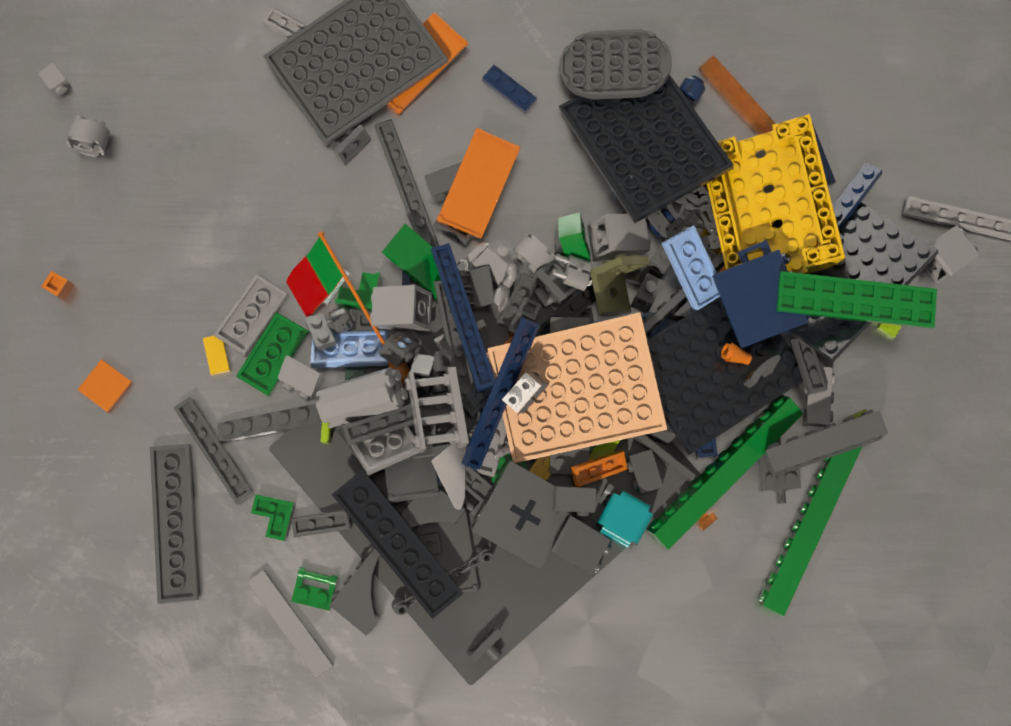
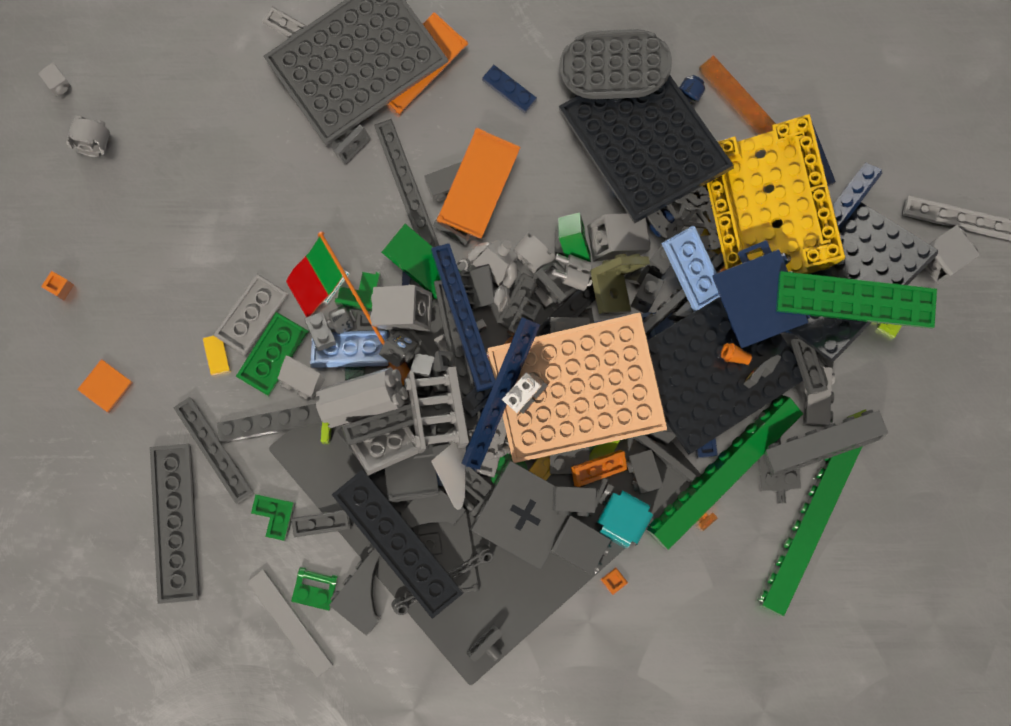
none -> orange tile [600,567,628,595]

